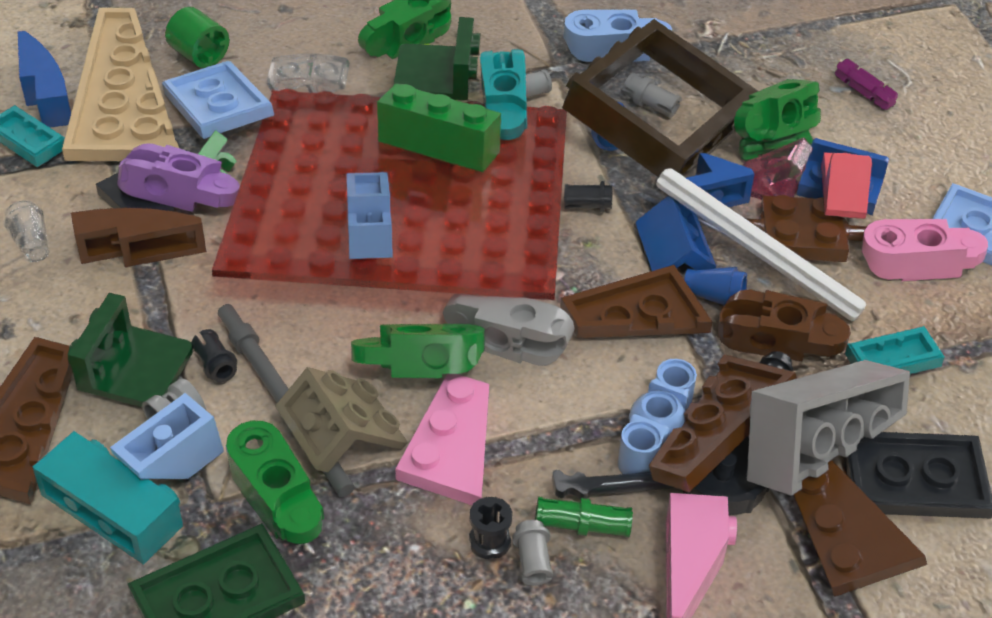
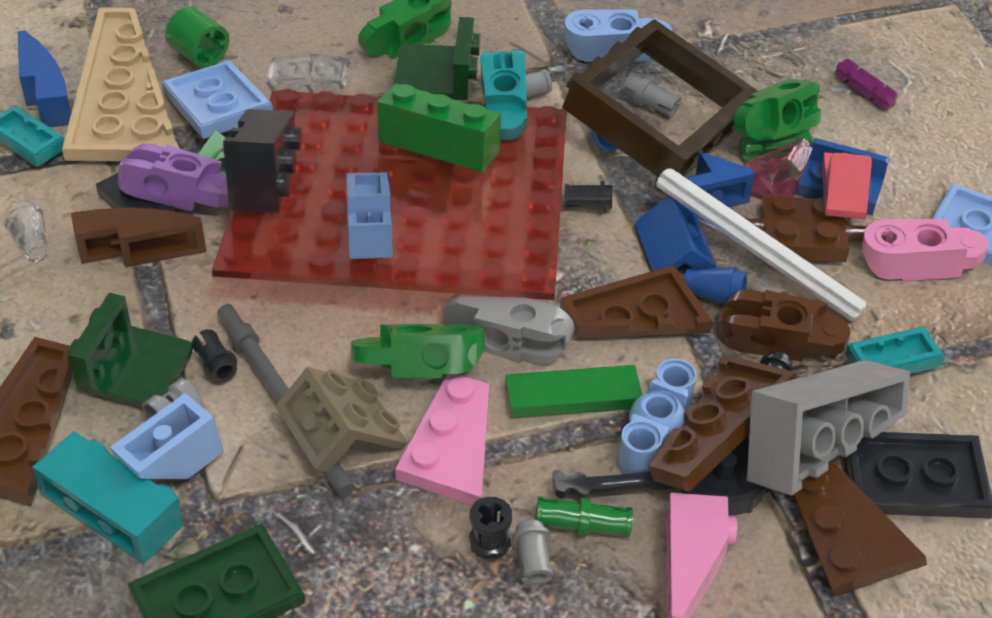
green piece [226,420,324,544] -> none
none -> black wedge [223,109,302,213]
none -> green tile [505,365,642,418]

